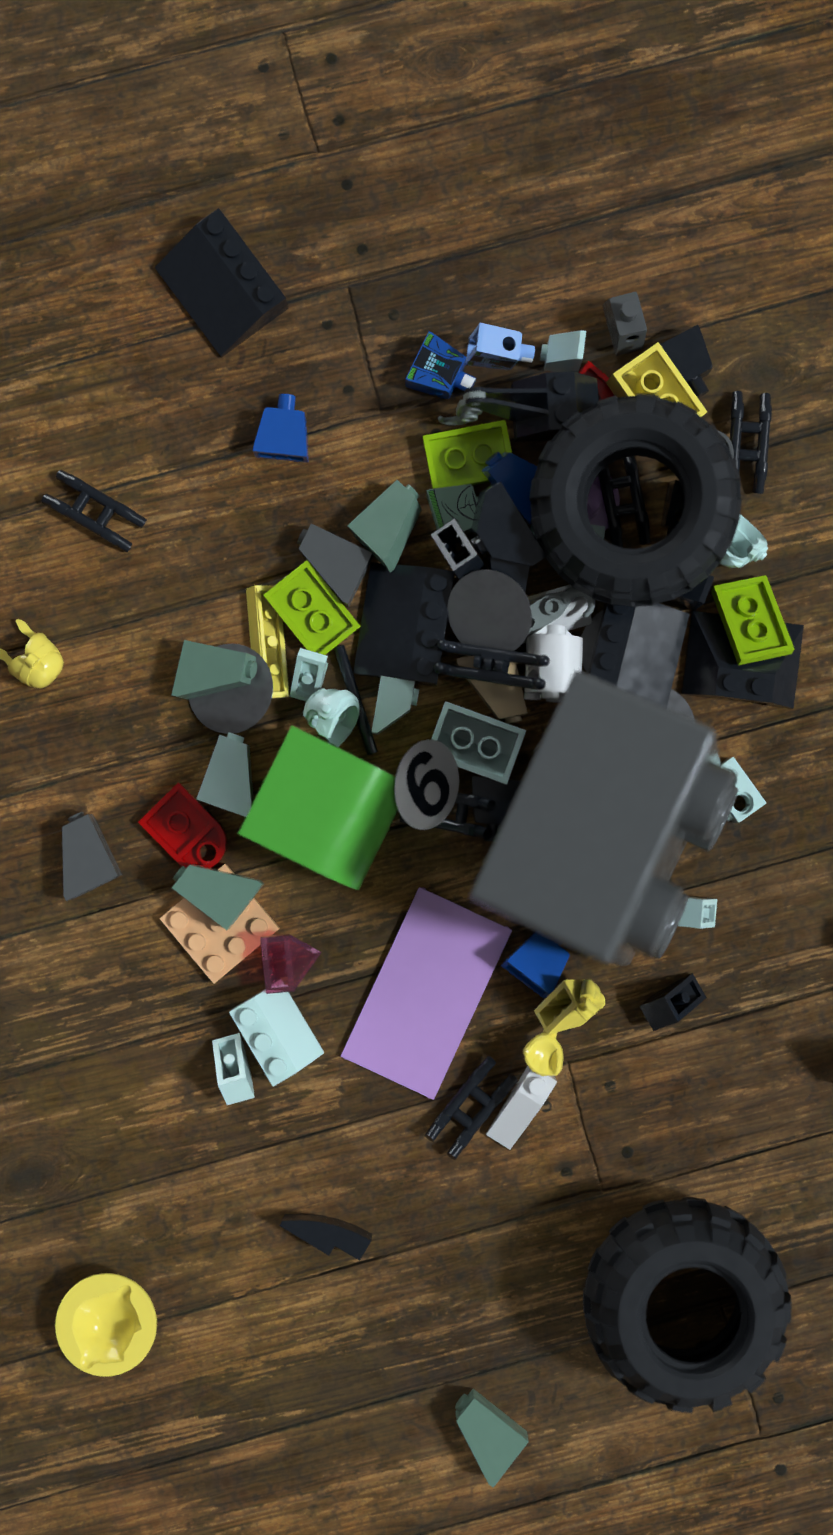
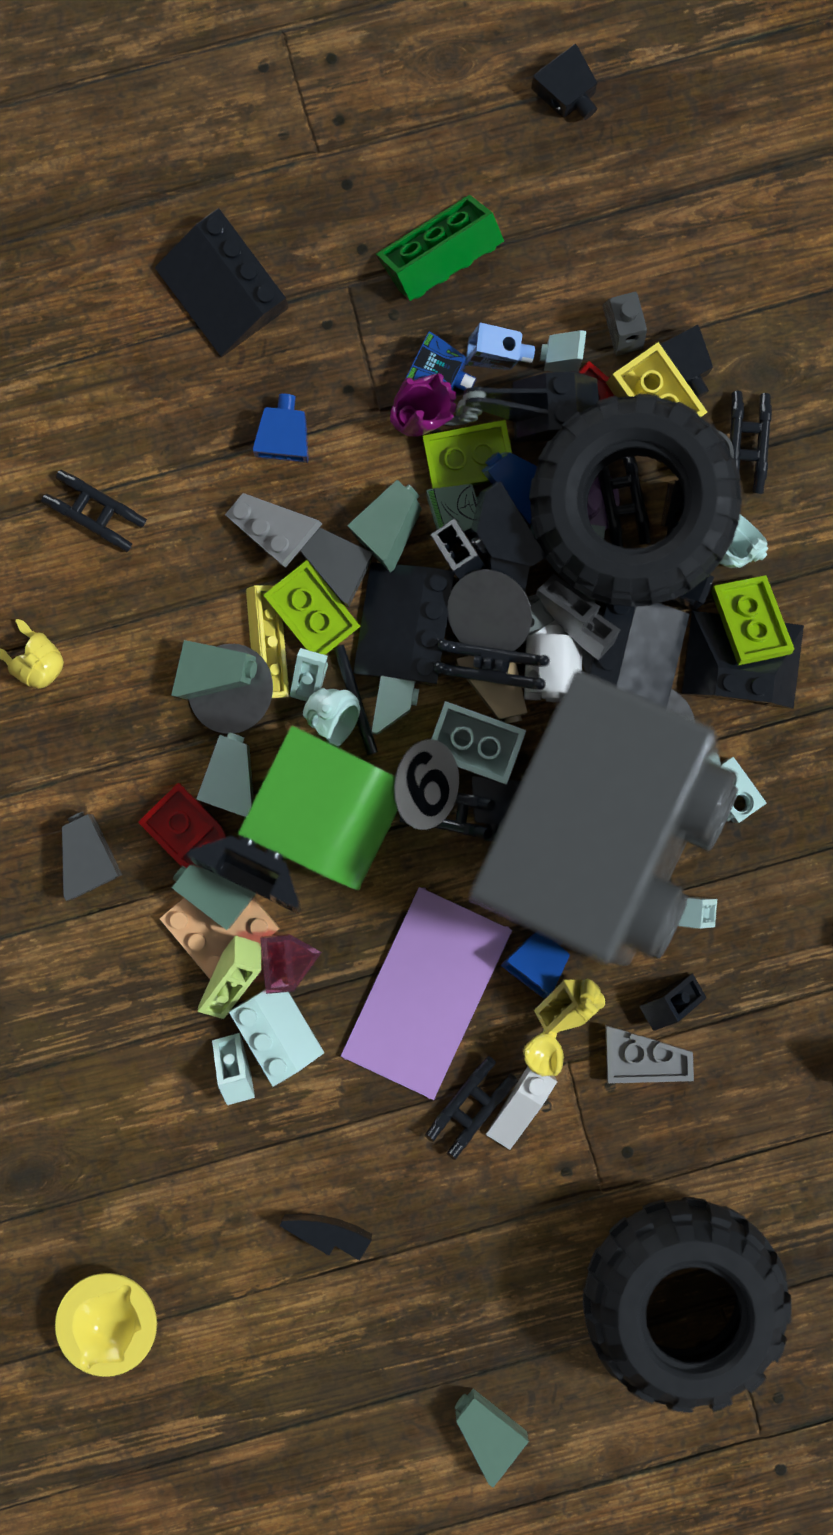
none -> black slope [187,835,301,914]
none -> yellowish green slope [198,936,261,1019]
none -> light grey wing [225,493,322,567]
none -> green slope [376,195,504,301]
none -> magenta hair [390,373,457,437]
none -> black torso [531,44,597,120]
none -> flat silver slope [536,574,620,660]
none -> light grey wing [605,1025,694,1083]

